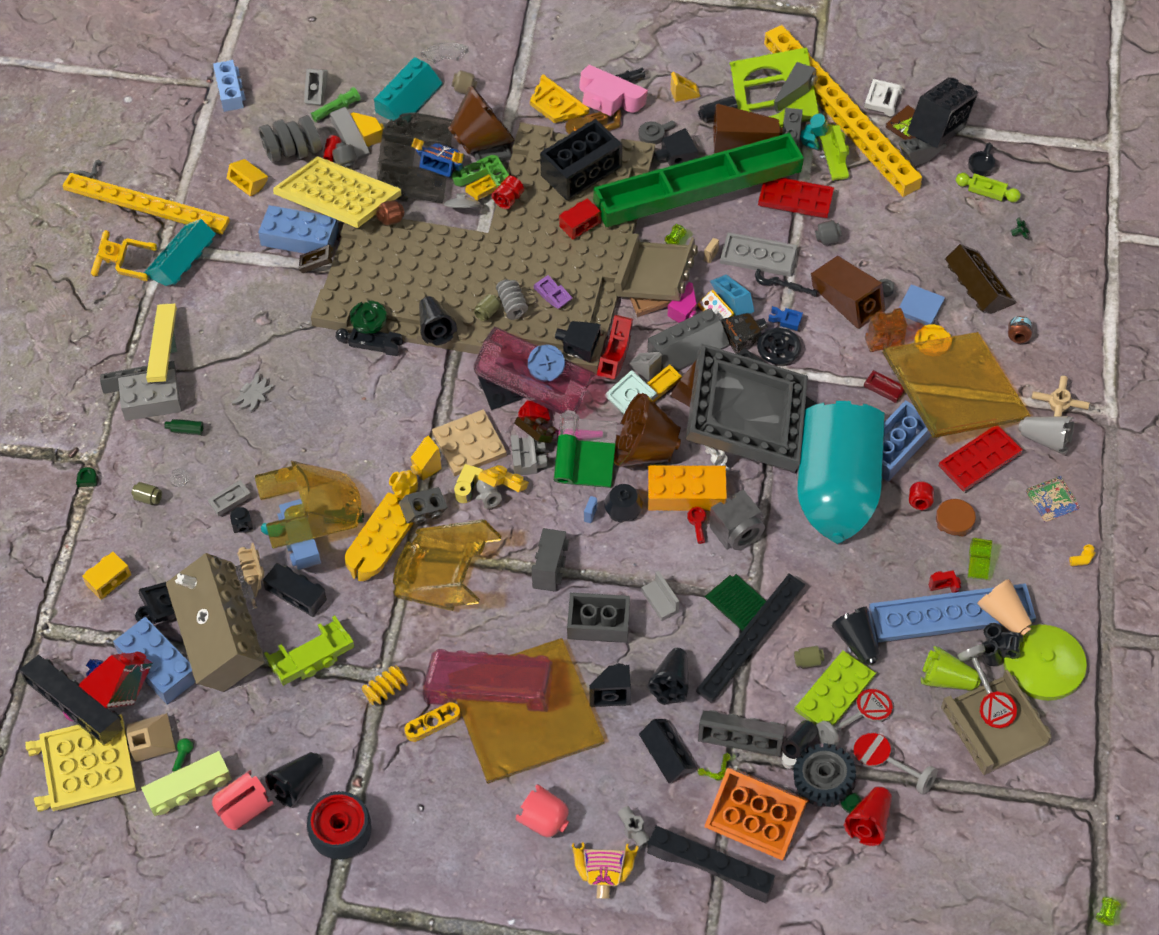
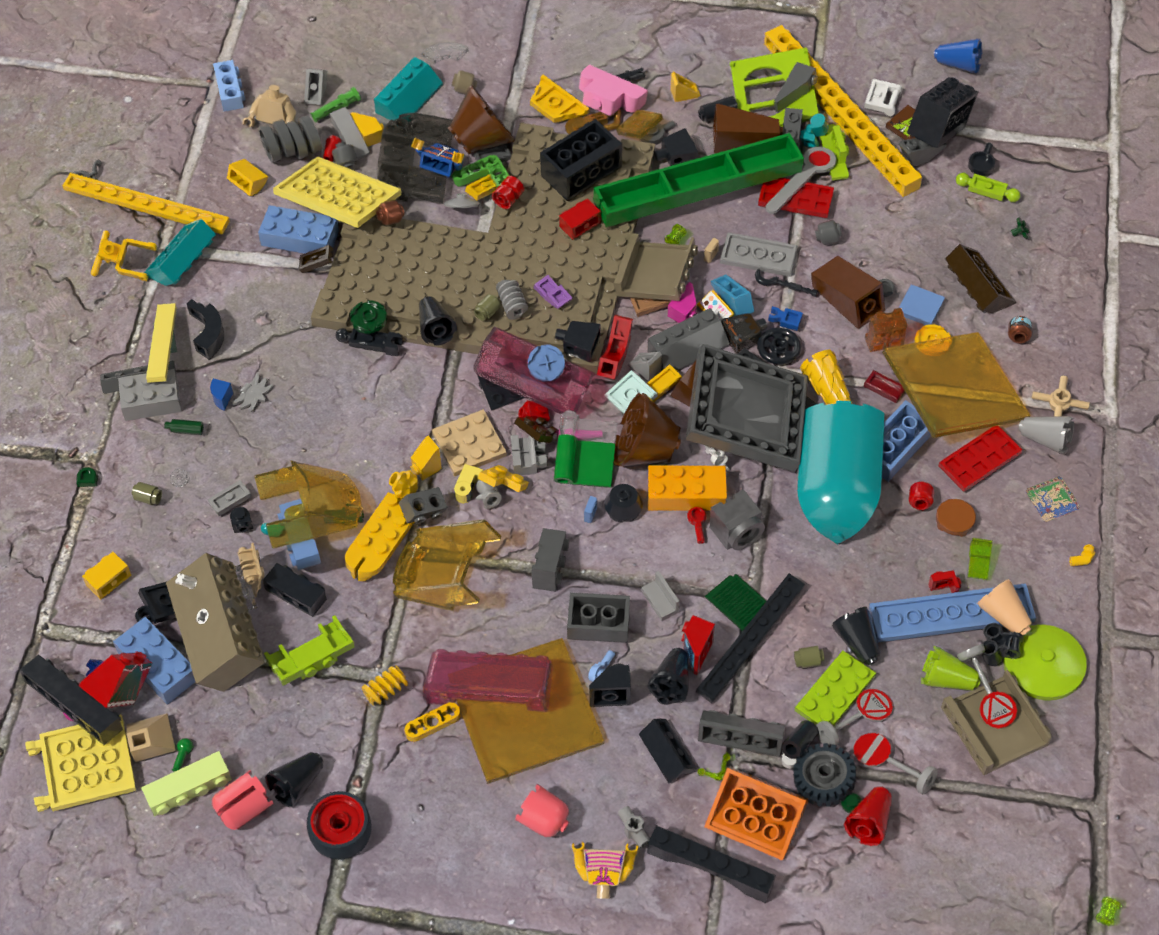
none -> black arch [186,299,224,360]
none -> blue brick [210,378,233,411]
none -> tan torso [242,85,296,127]
none -> light blue plate [588,650,615,682]
none -> clear yellow tile [616,110,664,139]
none -> red slope [681,615,715,675]
none -> light grey piece [766,147,836,214]
none -> yellow cone [800,349,853,405]
none -> blue cone [934,39,982,73]

